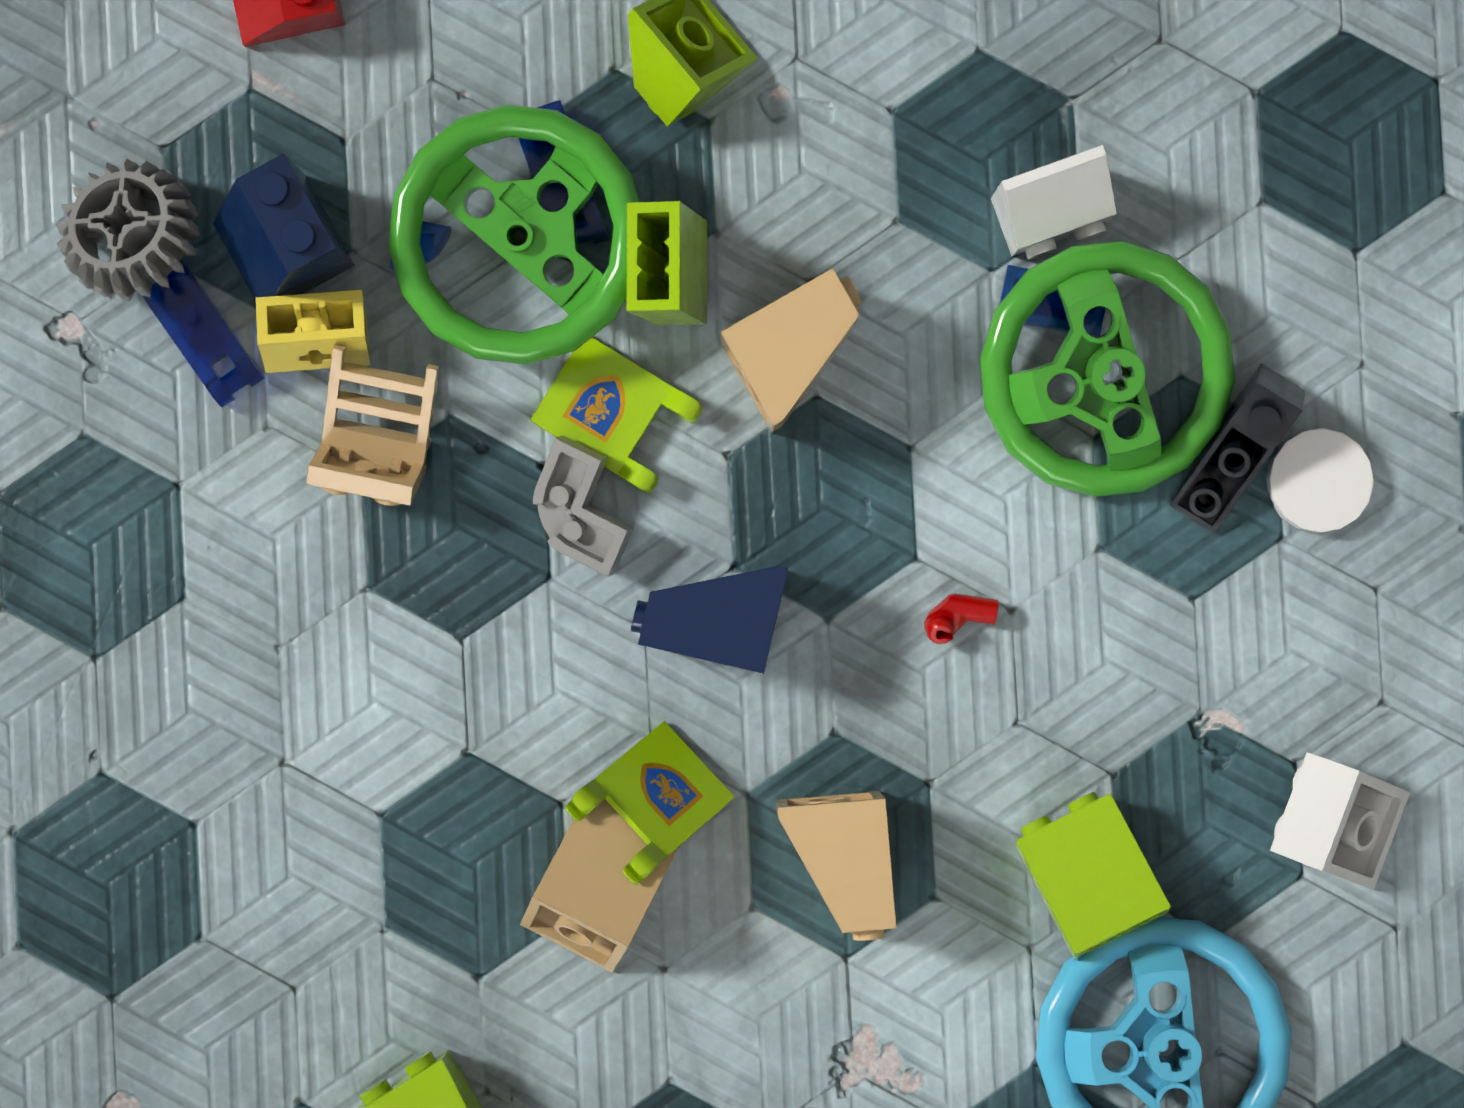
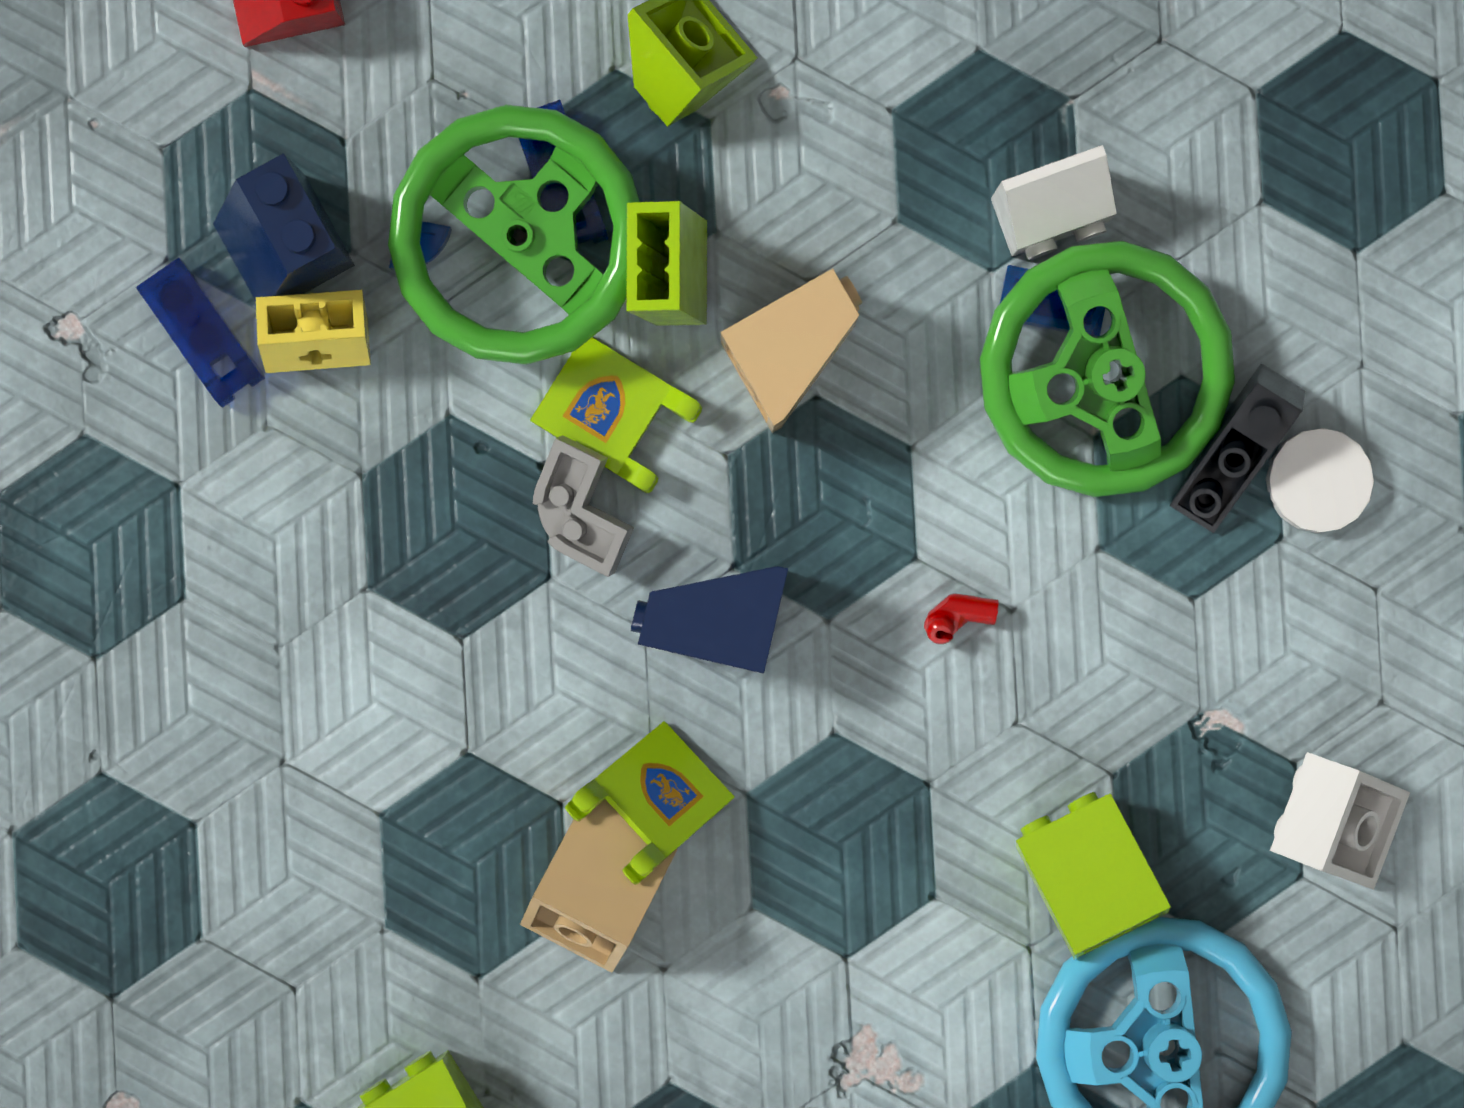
light grey gear [56,159,201,301] -> none
tan plate [306,345,439,506] -> none
tan slope [776,791,897,941] -> none

